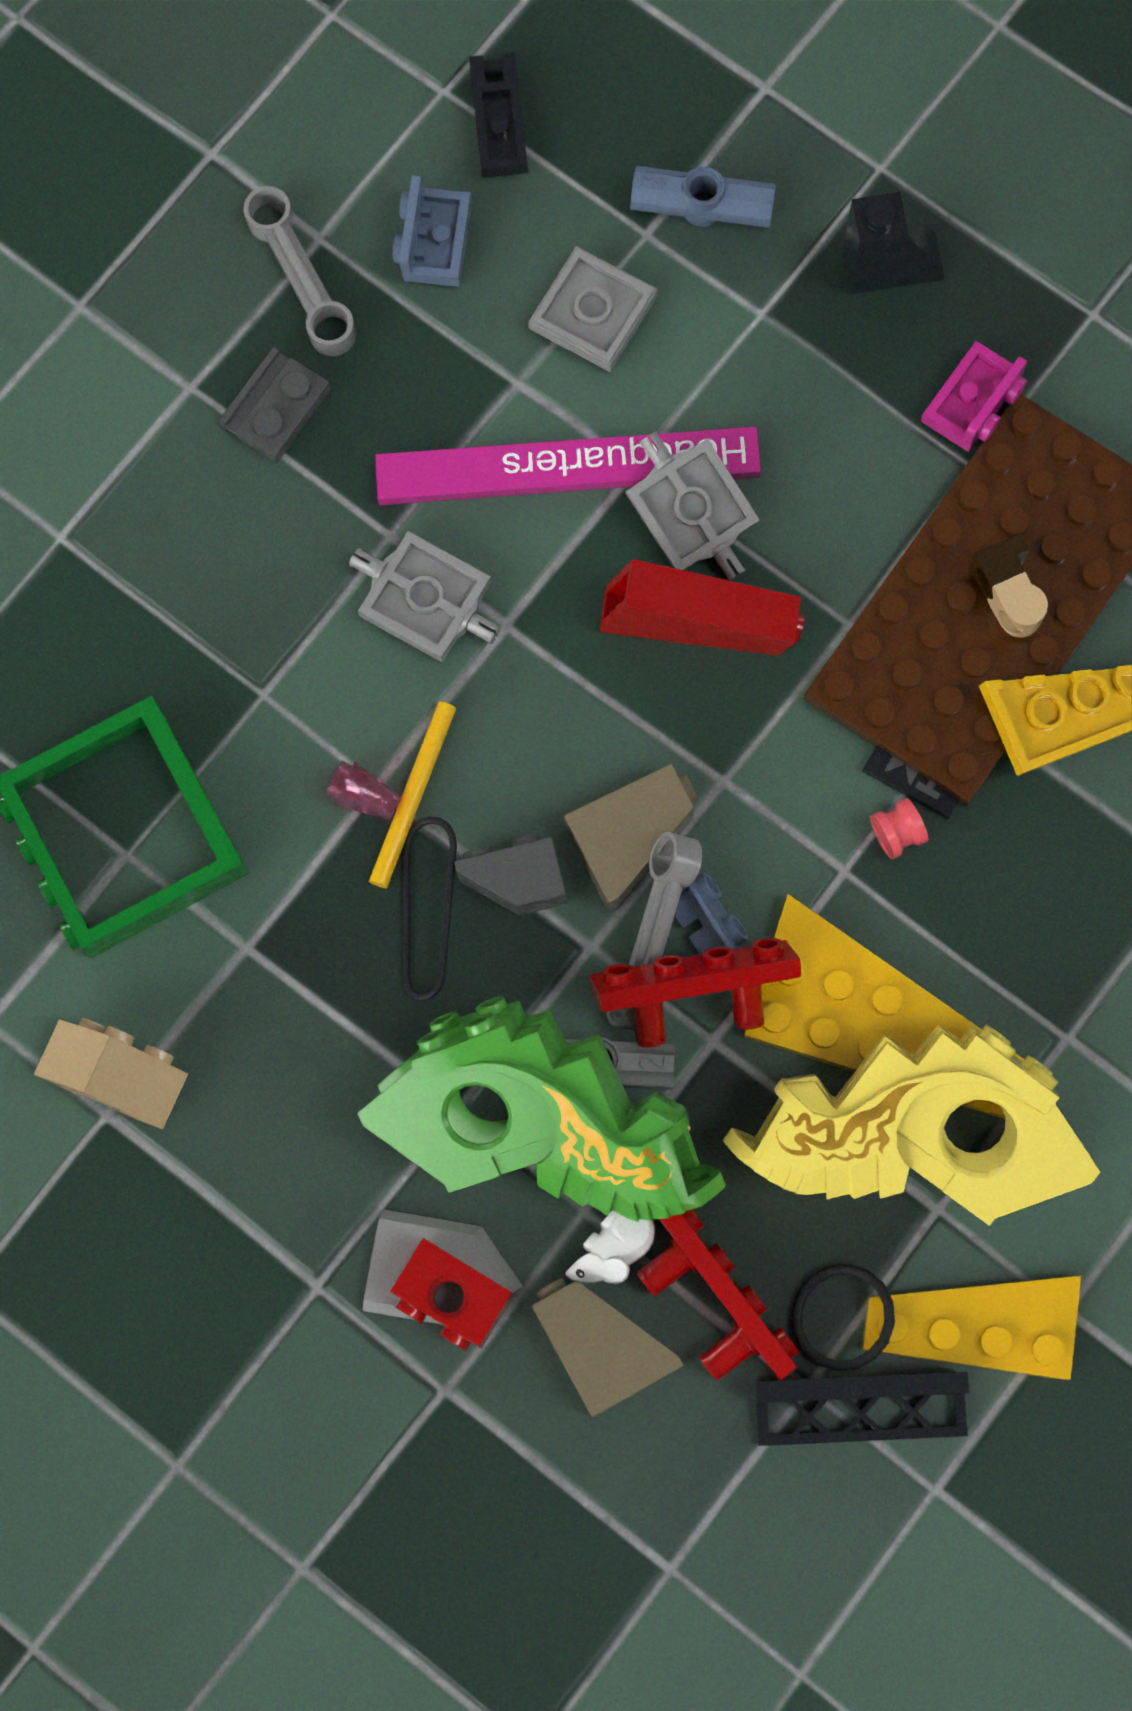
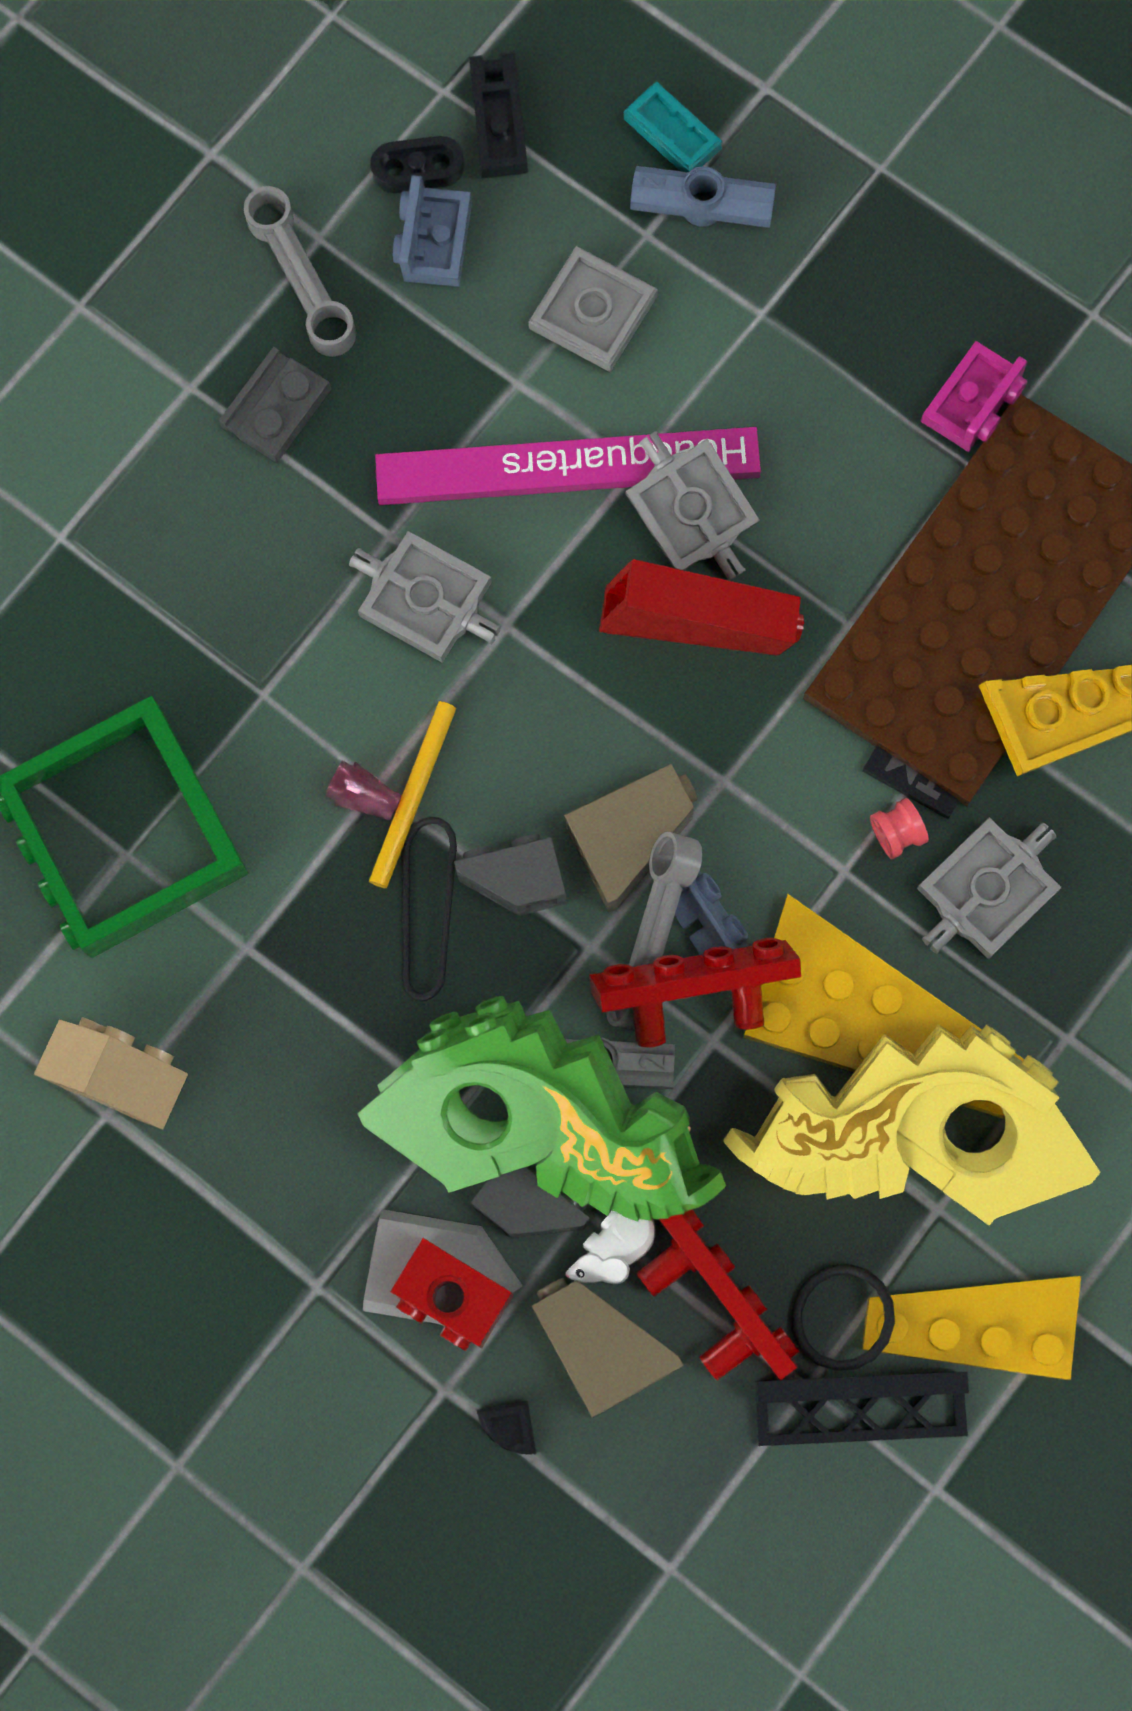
black slope [842,192,944,294] -> none
leg [970,533,1048,638] -> none
none -> black plate [370,136,464,193]
none -> dark grey slope [470,1163,590,1239]
none -> black tile [477,1401,537,1455]
none -> teal plate [623,81,722,173]
none -> light grey plate [917,817,1061,959]

